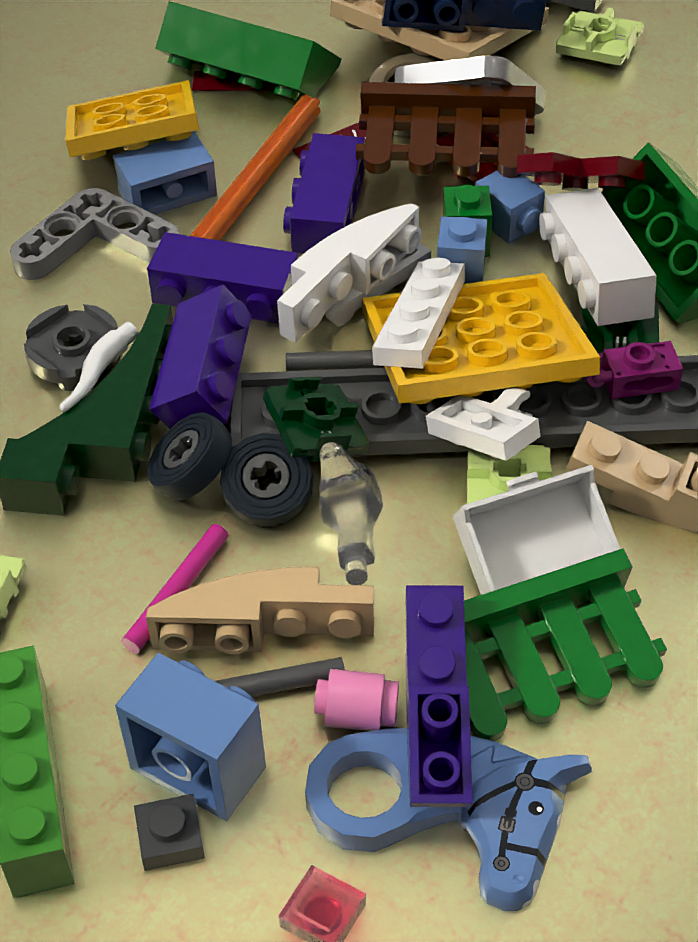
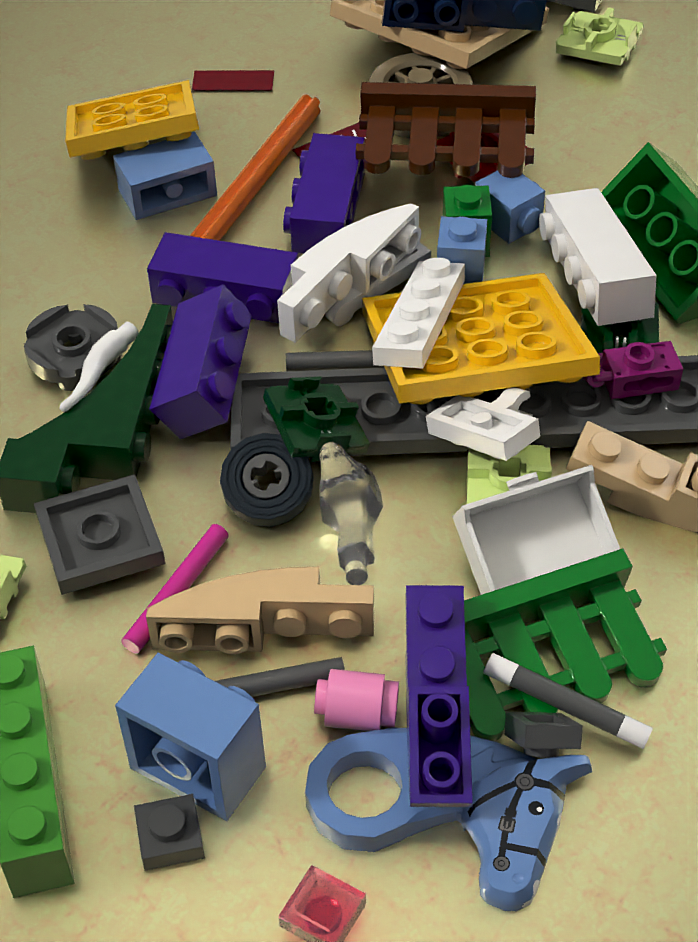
light grey beam [10,188,179,280] -> none
black bush [147,412,232,501] -> none
green slope [155,1,342,101] -> none
light grey beam [394,56,545,115] -> none
dark red plate [516,152,645,191] -> none
none -> dark grey plate [34,474,166,595]
none -> dark grey bar [483,653,653,749]
none -> dark grey plate [504,712,583,758]

